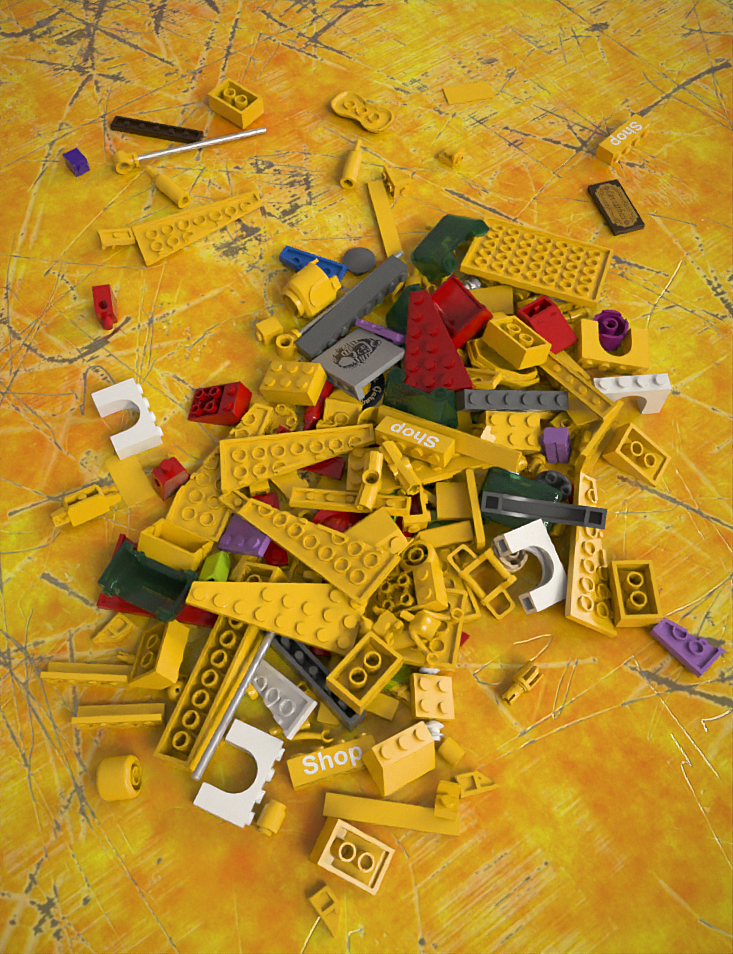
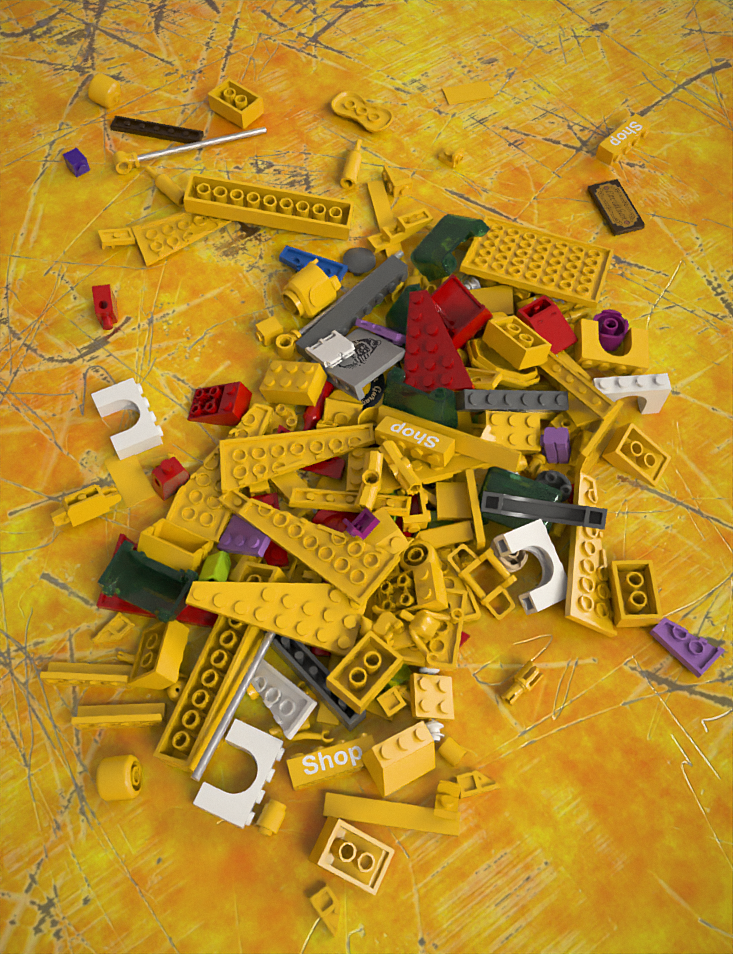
none -> yellow head [88,73,121,109]
none -> yellow brick [183,173,355,241]
none -> white plate [305,330,355,368]
none -> magenta bracket [343,508,380,540]
none -> yellow slope [366,208,434,253]
none -> yellow plate [376,686,407,718]

